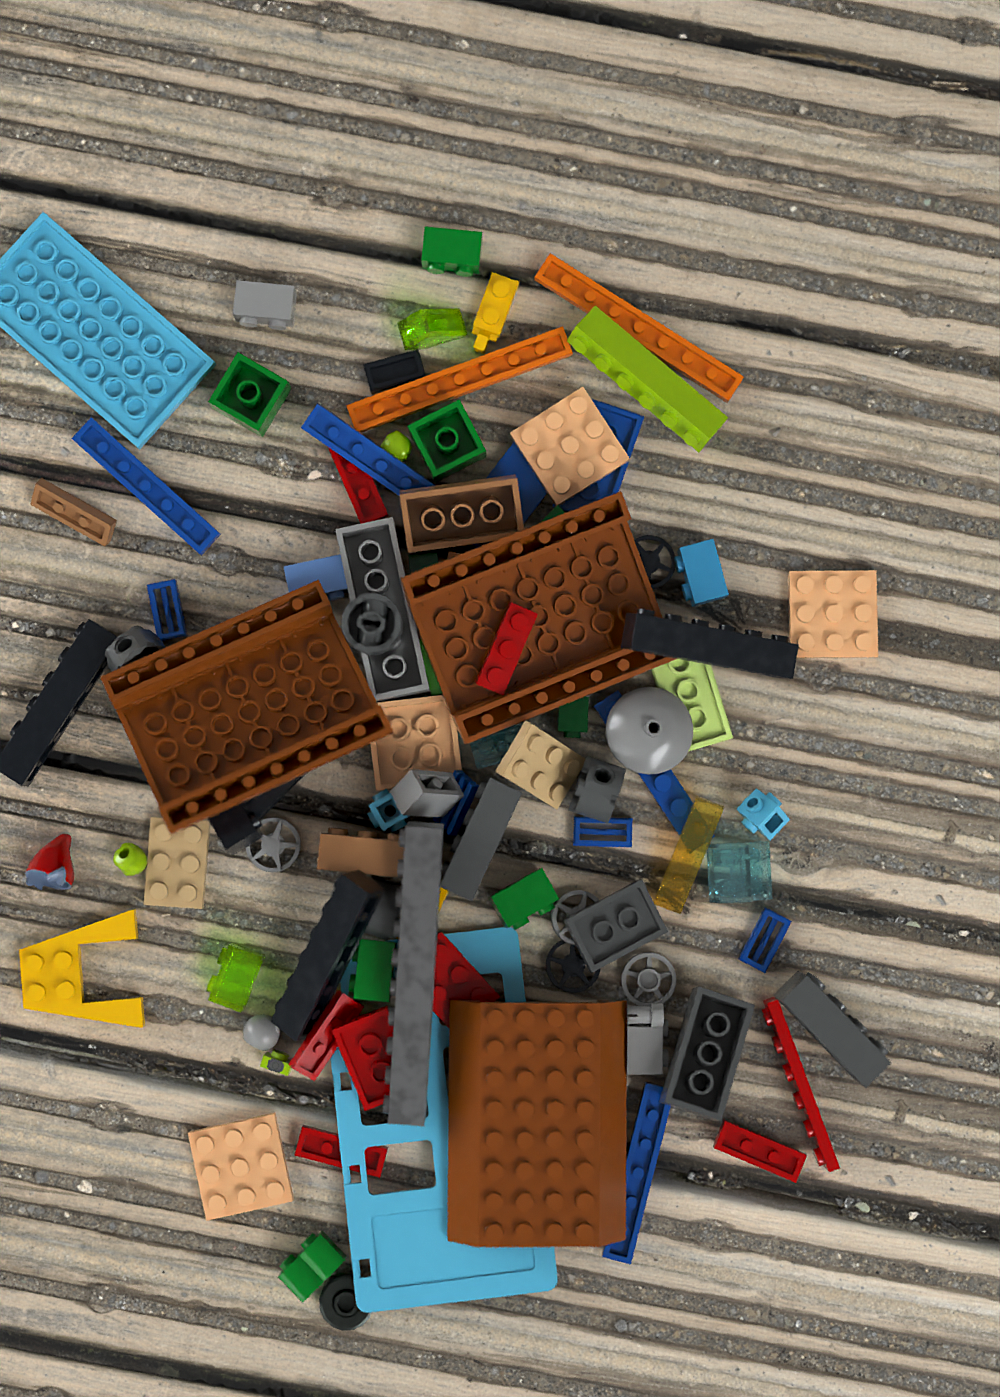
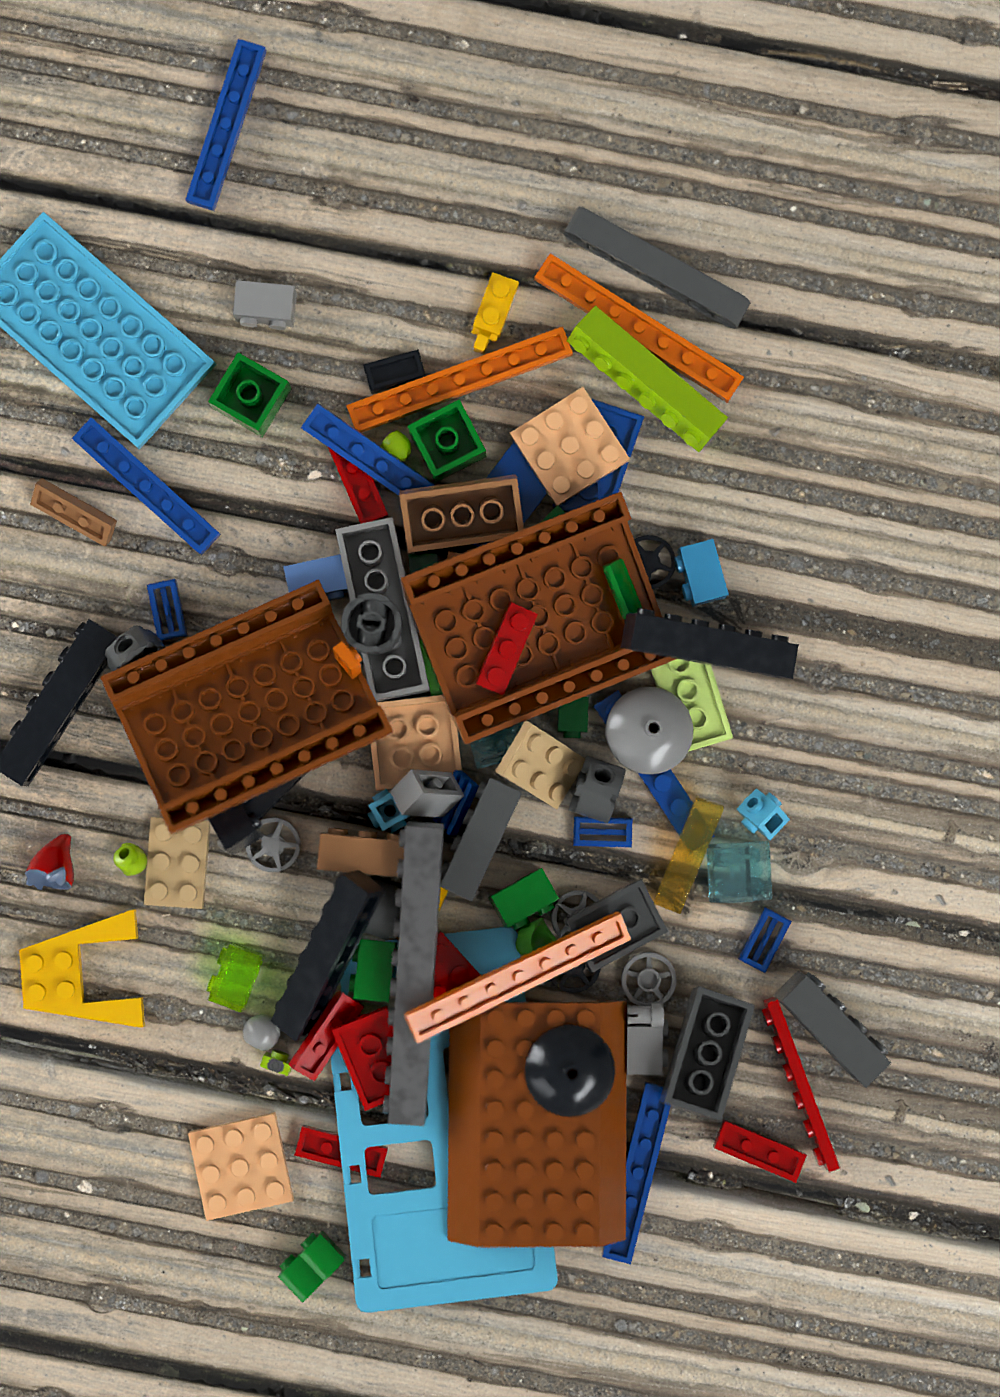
pearl dark grey wheel [319,1274,372,1331] -> none
clear neon green slope [397,308,468,350] -> none
green brick [421,226,482,277] -> none
light nougat plate [788,570,878,658] -> none
none -> blue plate [185,39,267,211]
none -> orange plate [333,641,362,680]
none -> plate [403,911,631,1044]
none -> bright green piece [515,918,557,956]
none -> black dish [525,1025,615,1117]
none -> dark grey beam [564,207,751,329]
none -> green slope [602,559,643,620]

